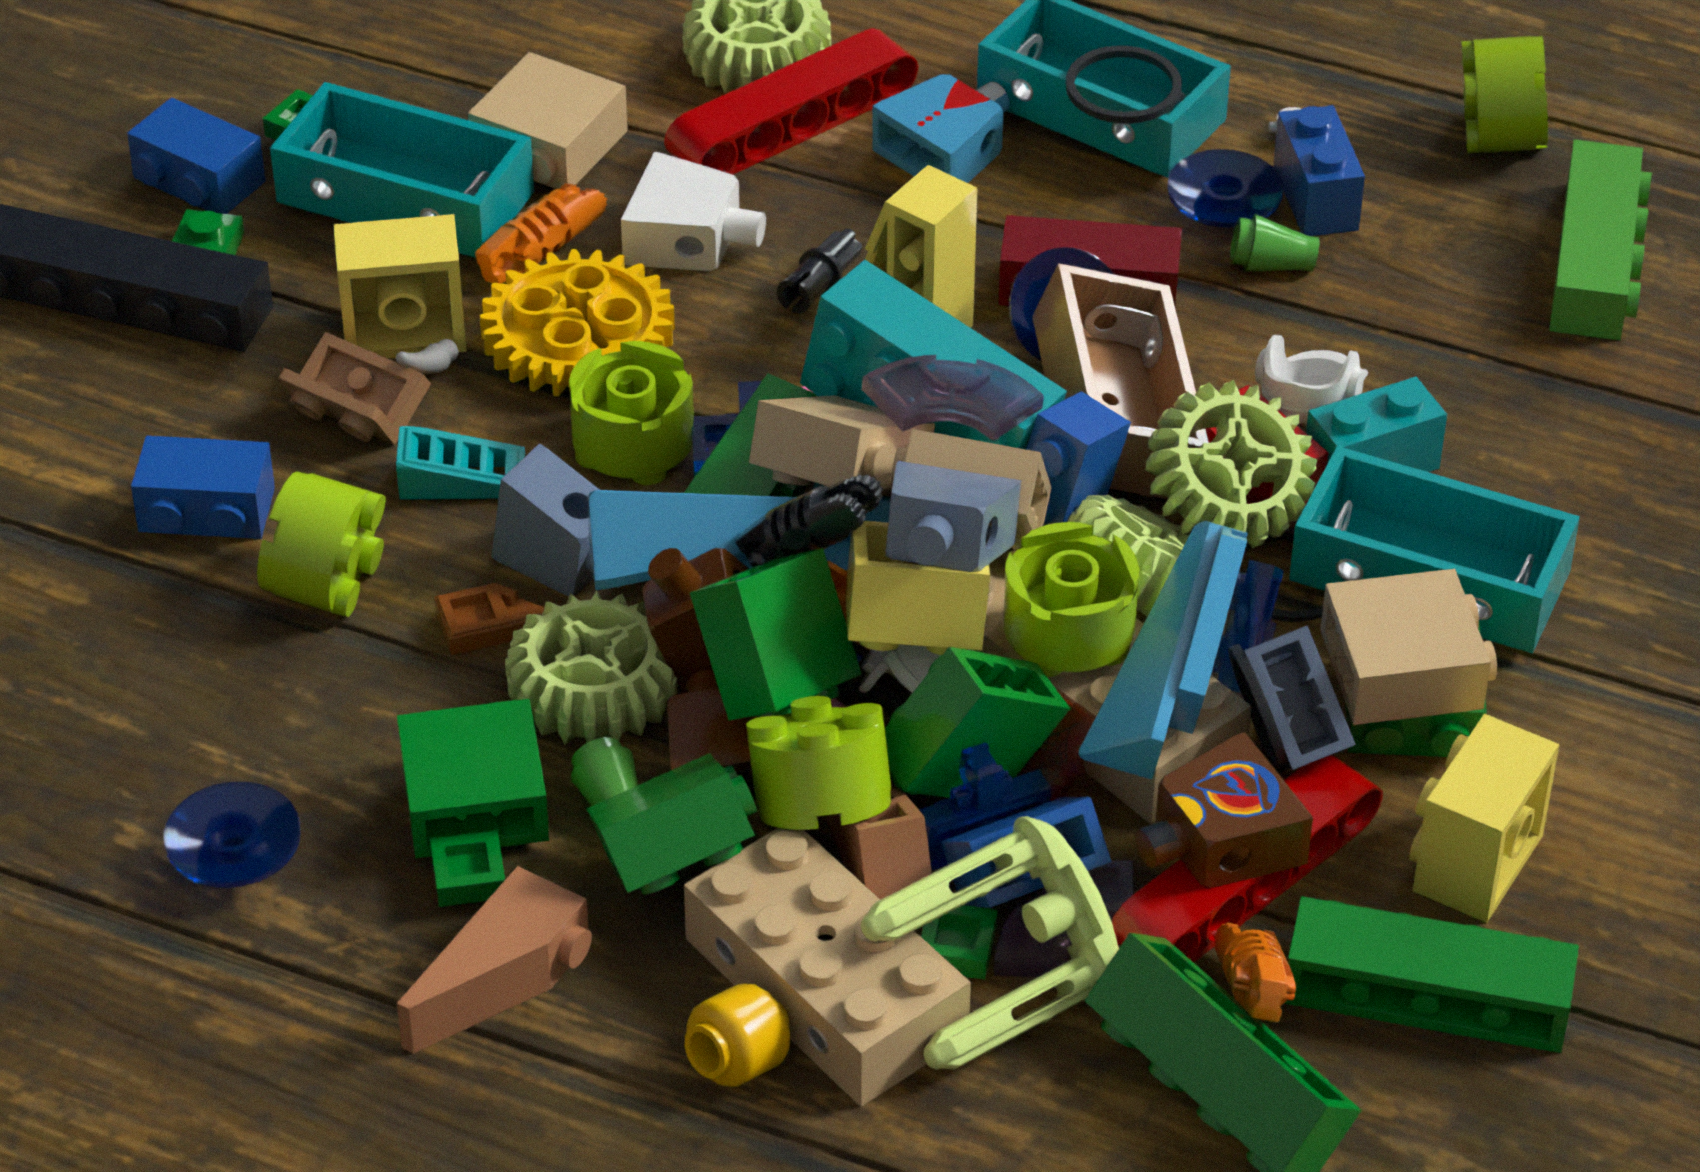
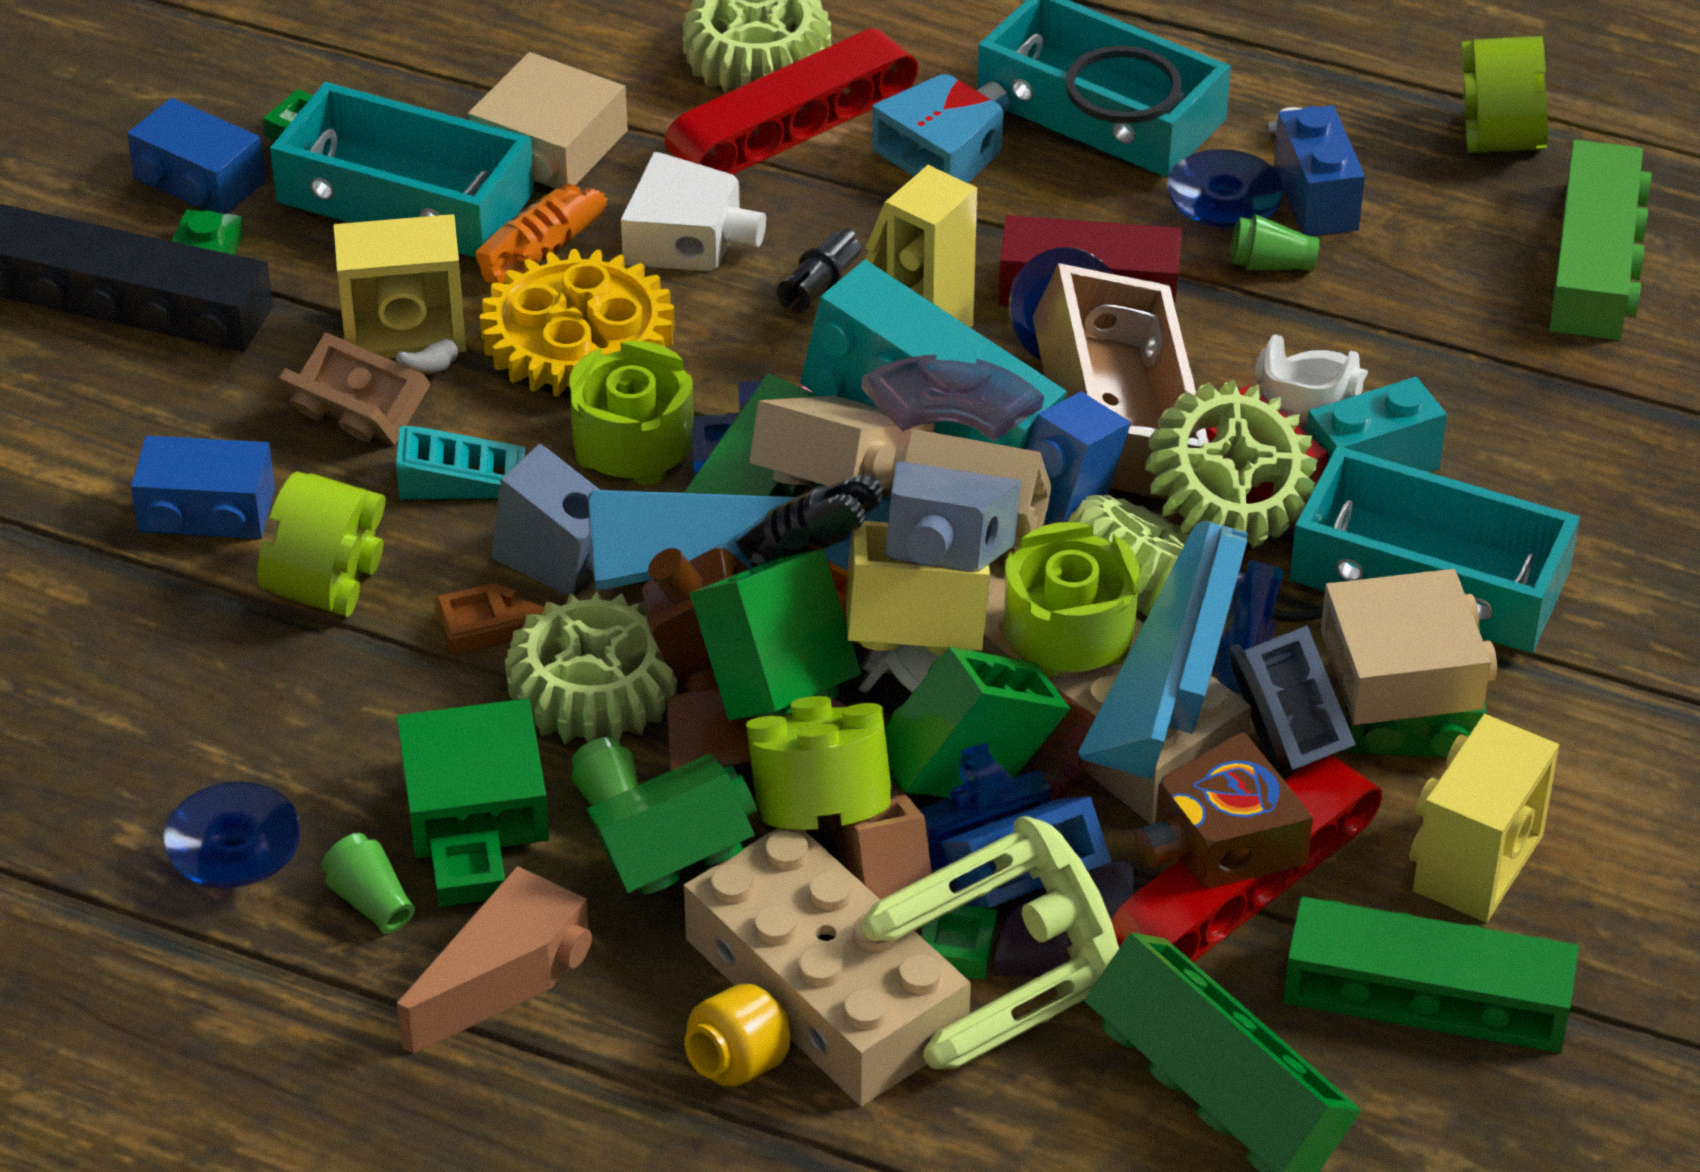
orange hinge [1214,923,1296,1022] -> none
none -> bright green cone [321,833,415,934]

